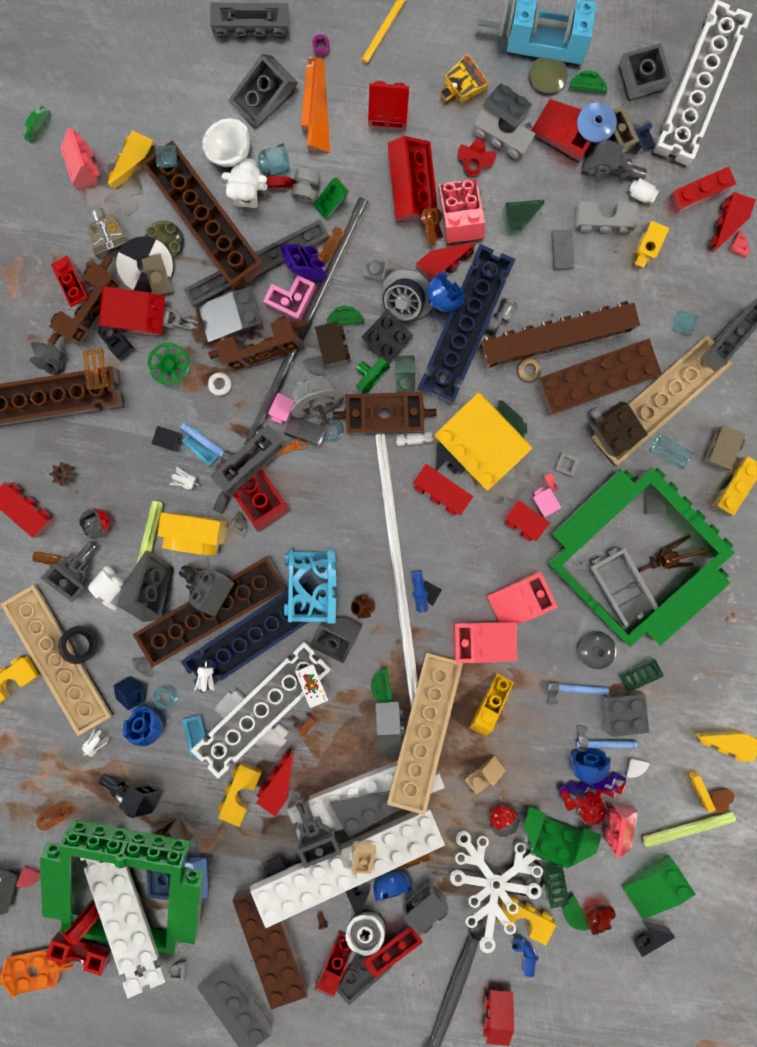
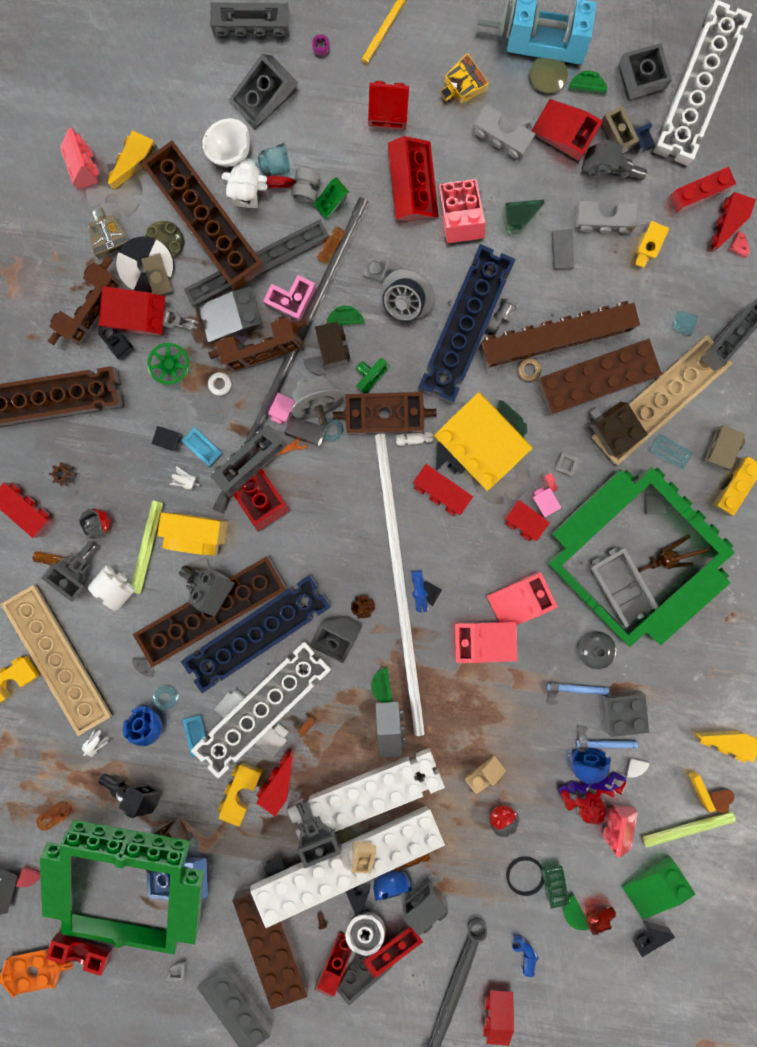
green tile [23,106,50,143] -> none
dark grey plate [29,341,62,374] -> none
red slope [51,255,88,307] -> none
black tyre [58,626,98,664] -> none
red piece [62,899,100,945] -> none
white brick [80,858,167,998] -> none
clear orange tile [82,348,108,390] -> none
dark blue panel [113,677,144,711] -> none
dark grey slope [116,551,173,622] -> none
clear light blue plate [155,144,178,168] -> none
light blue piece [180,423,232,467] -> none
white piece [194,662,215,692] -> none
light grey tile [228,511,247,538] -> none
dark purple slope [280,244,328,282] -> none
medium azure fence [284,548,336,623] -> none
white tile [295,664,328,708] -> none
orange wedge [301,57,330,153] -> none
dark grey wing [330,791,400,837] -> none
black hinge [361,309,414,363] -> none
tan plate [387,653,463,815] -> none
sand green slope [395,355,415,393] -> none
red slope [416,242,476,283] -> none
dark orange plate [421,207,443,245] -> none
blue cylinder [427,272,465,312] -> none
white plant [450,831,543,953] -> none
red plate [458,138,497,176] -> none
yellow slope [469,673,514,737] -> none
dark grey plate [483,83,532,127] -> none
yellow arch [495,894,556,945] -> none
green piece [524,807,602,868] -> none
medium blue dish [577,103,617,143] -> none
clear green slope [619,658,664,692] -> none
white brick [629,178,659,204] -> none

